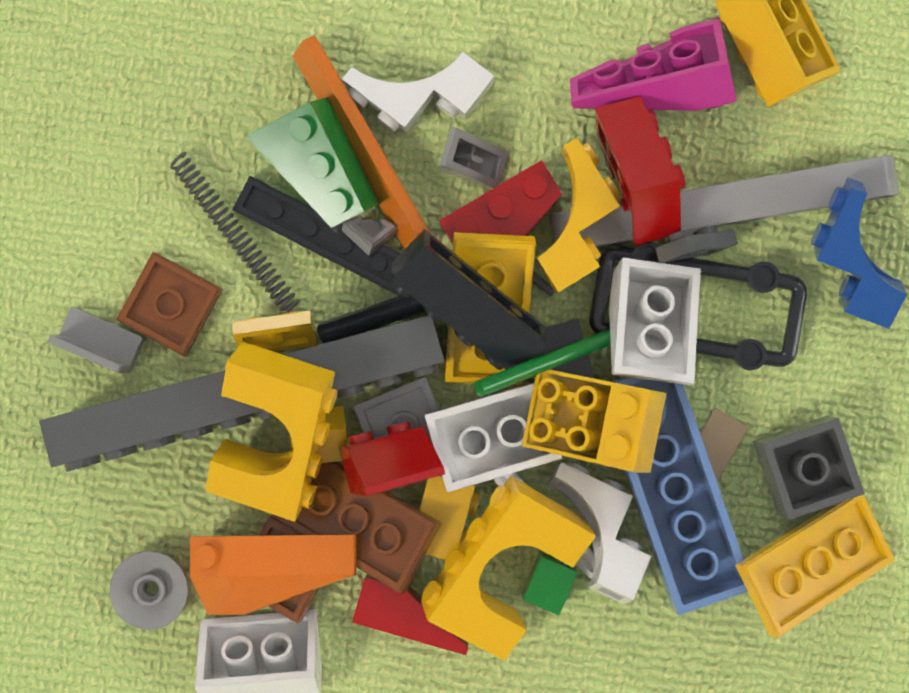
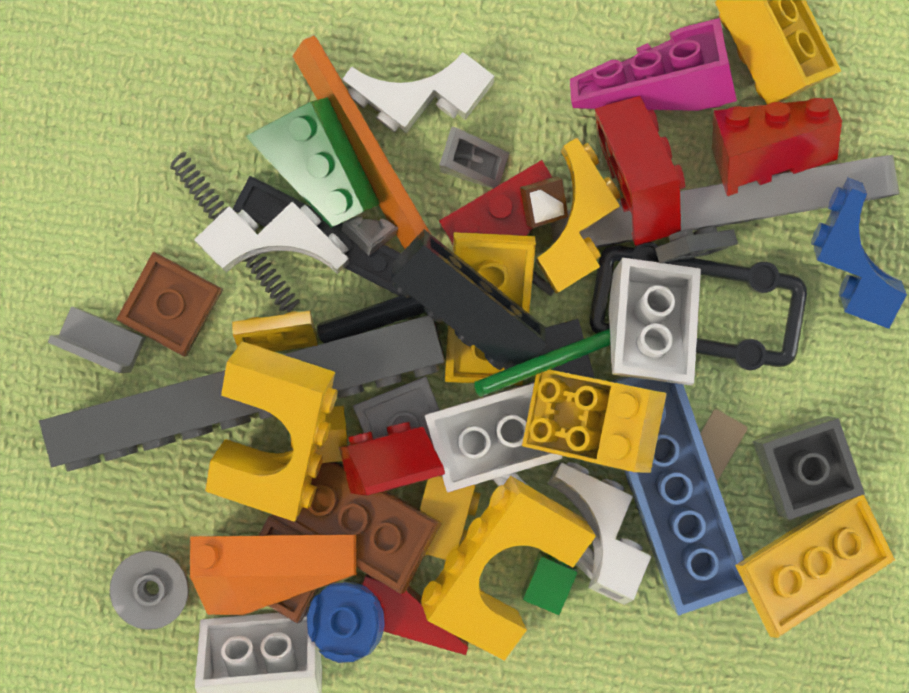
none -> white arch [194,202,349,274]
none -> blue tile [307,582,385,663]
none -> tile [520,176,569,228]
none -> red wedge [712,98,842,196]

